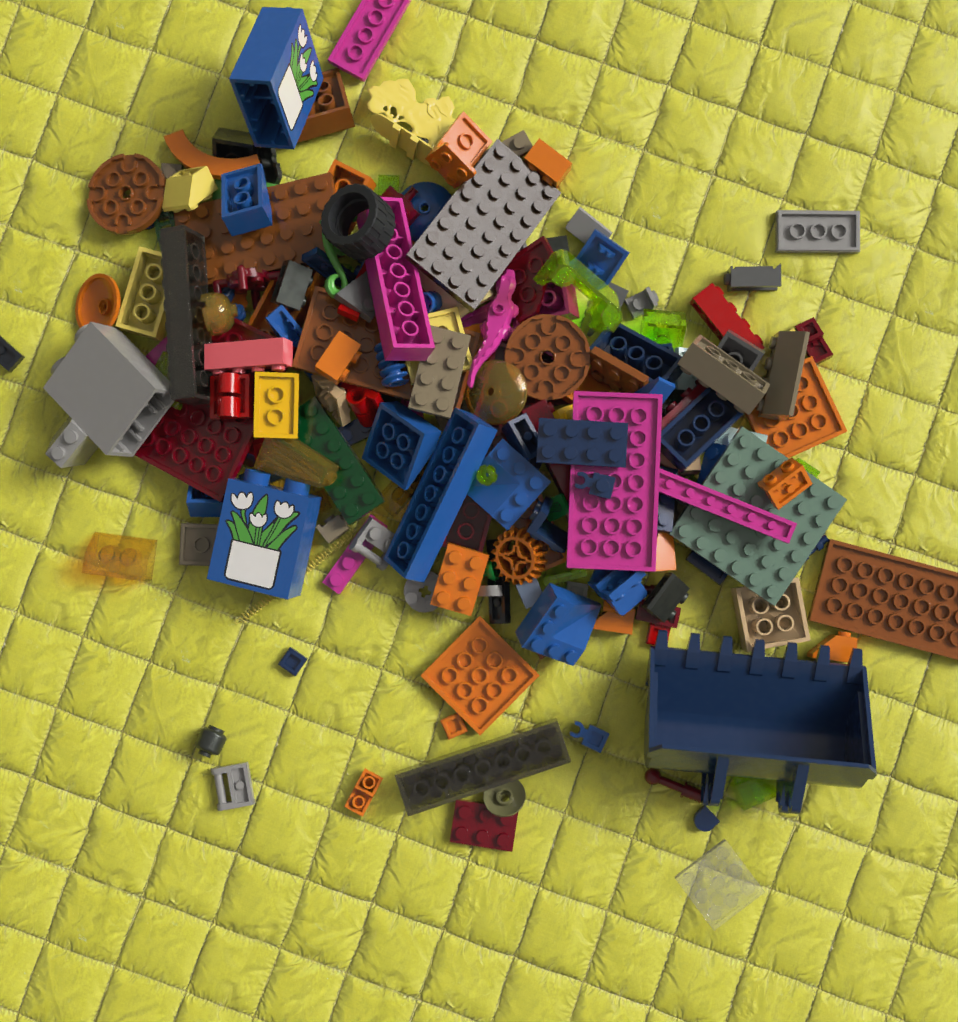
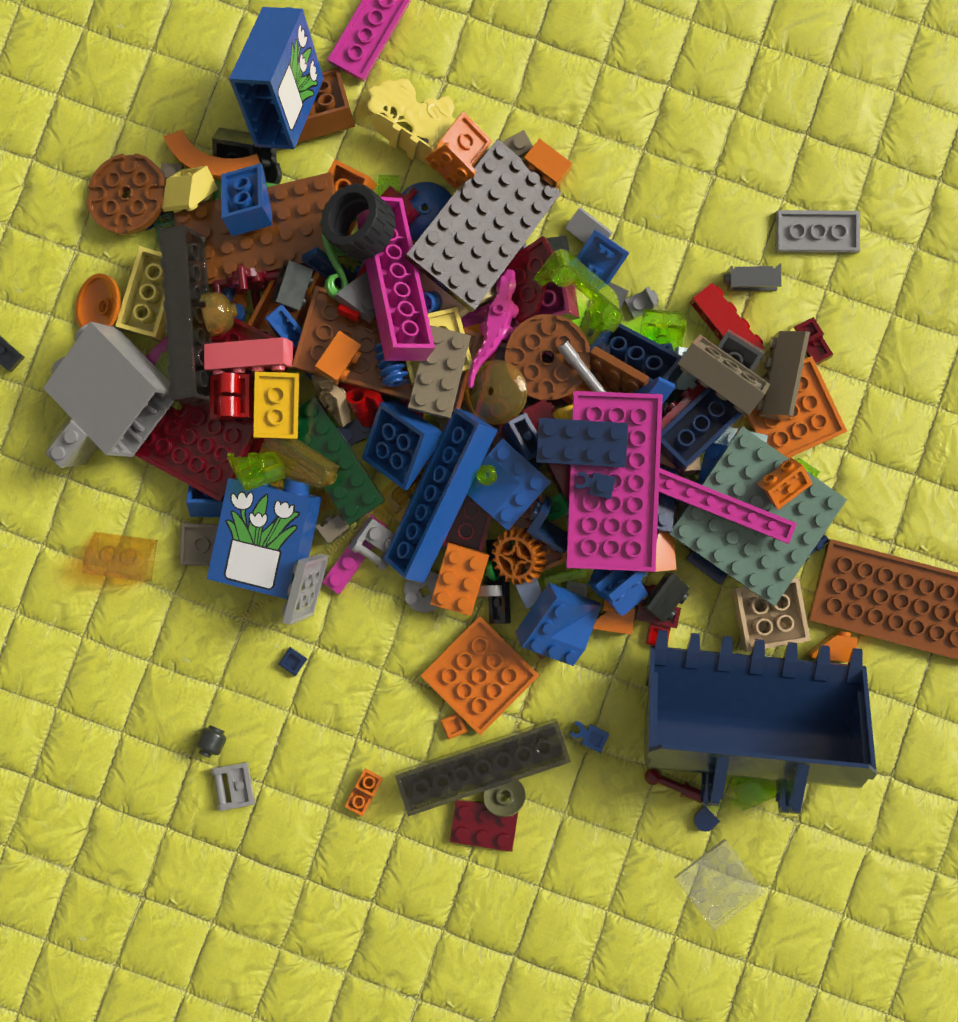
none -> clear neon green slope [227,452,285,492]
none -> light grey plate [282,553,329,625]
none -> light grey piece [557,341,606,392]

